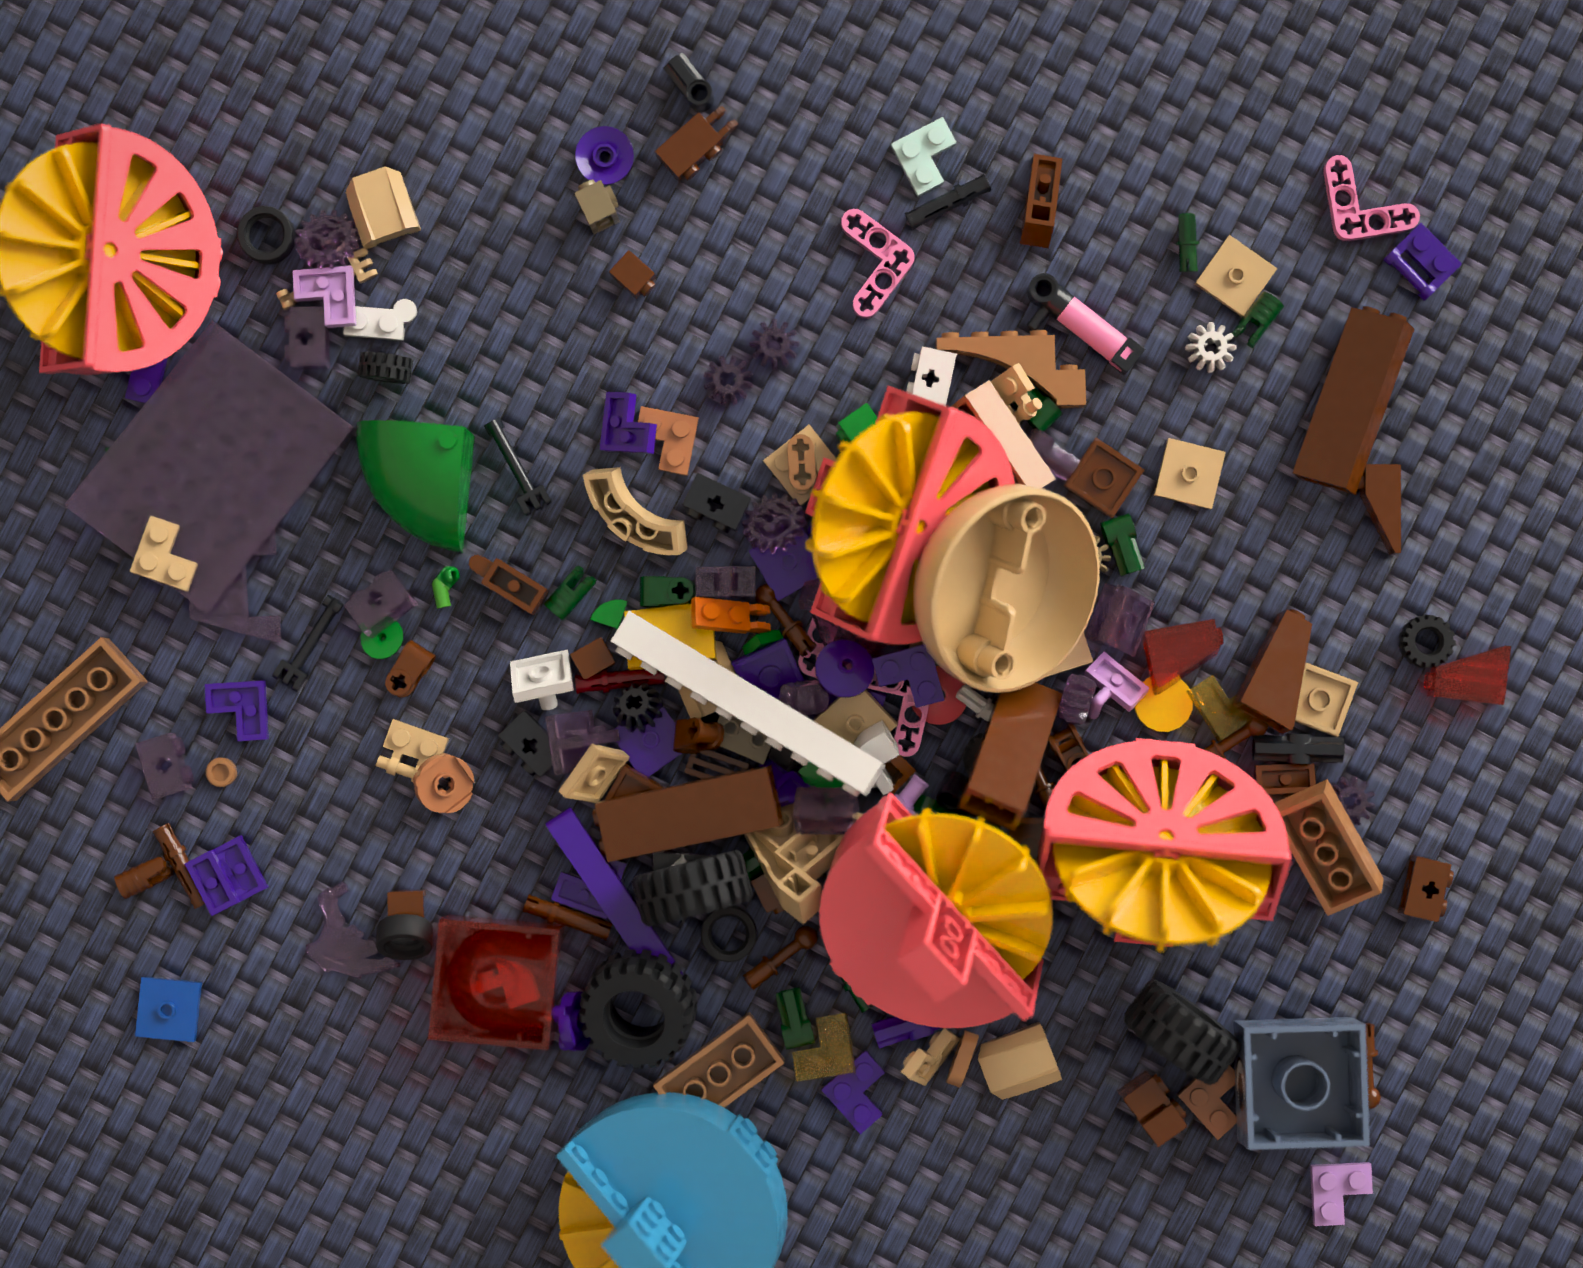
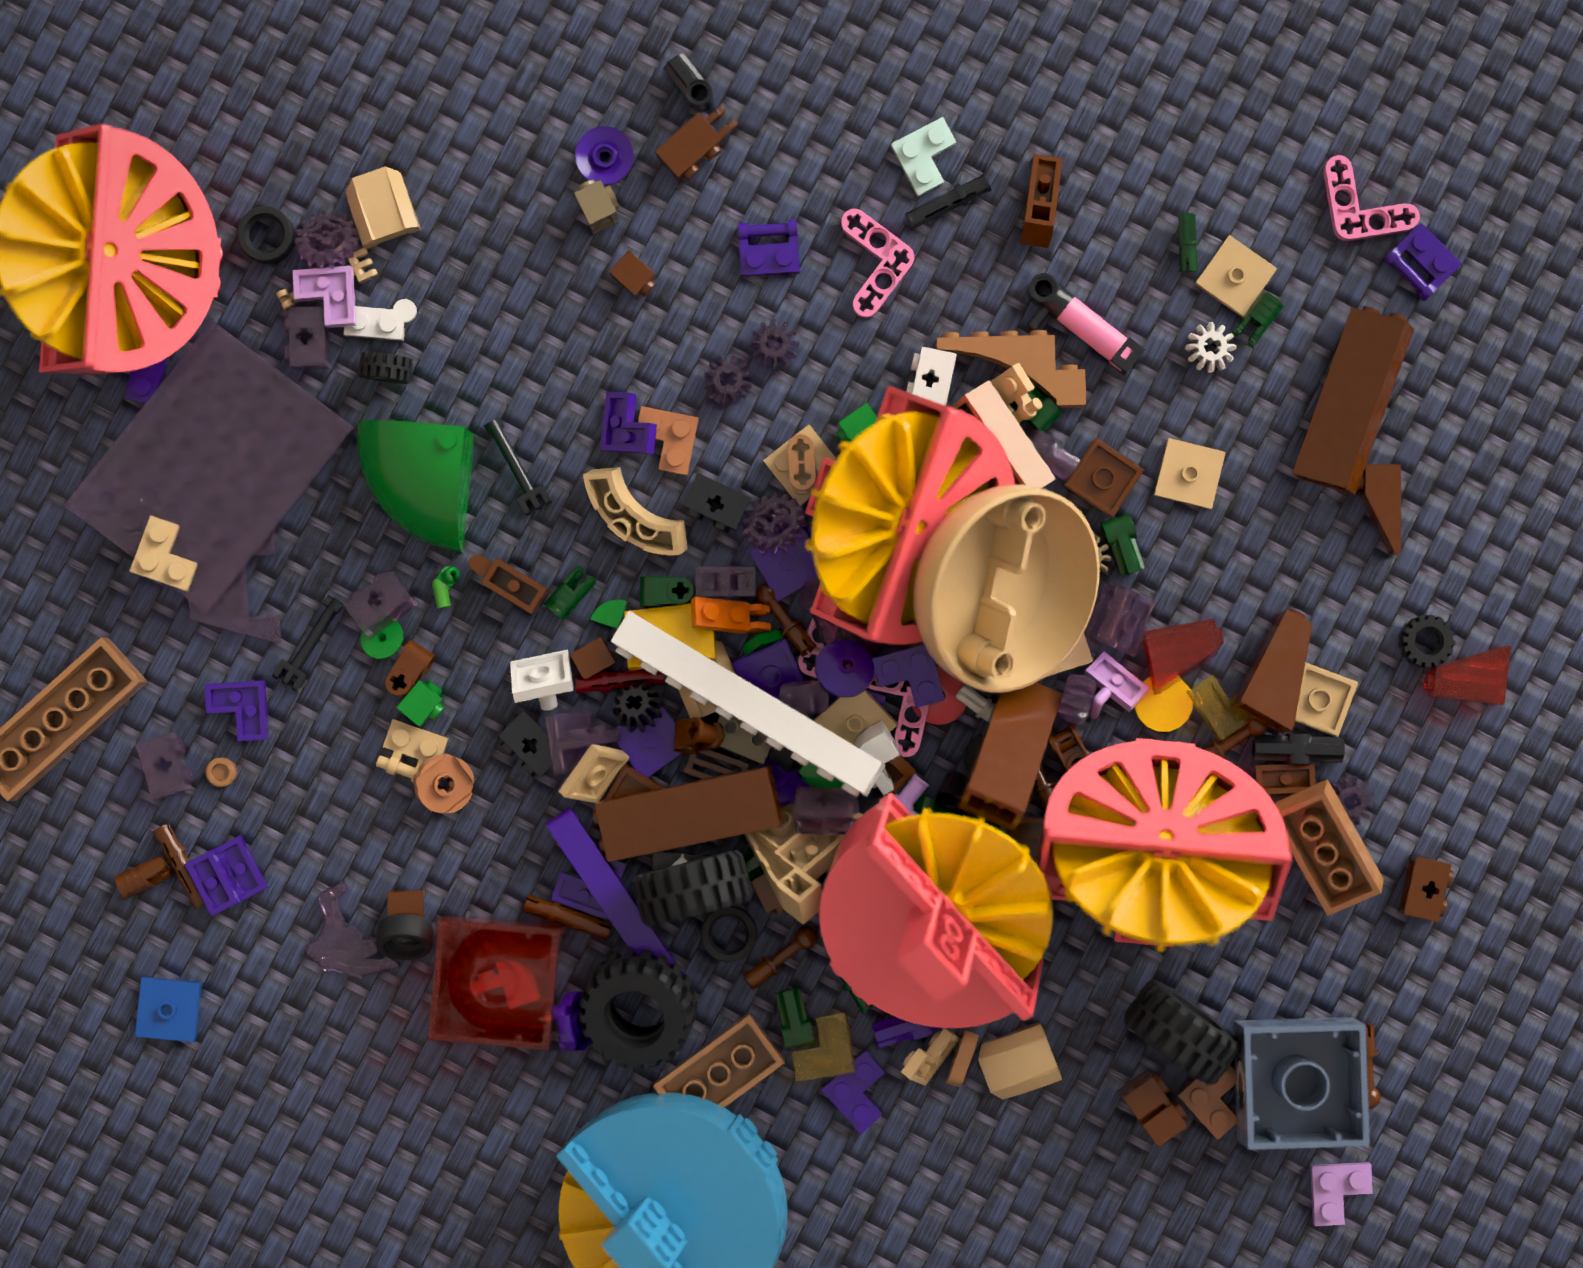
none -> green brick [397,680,445,727]
none -> dark purple plate [738,219,800,277]

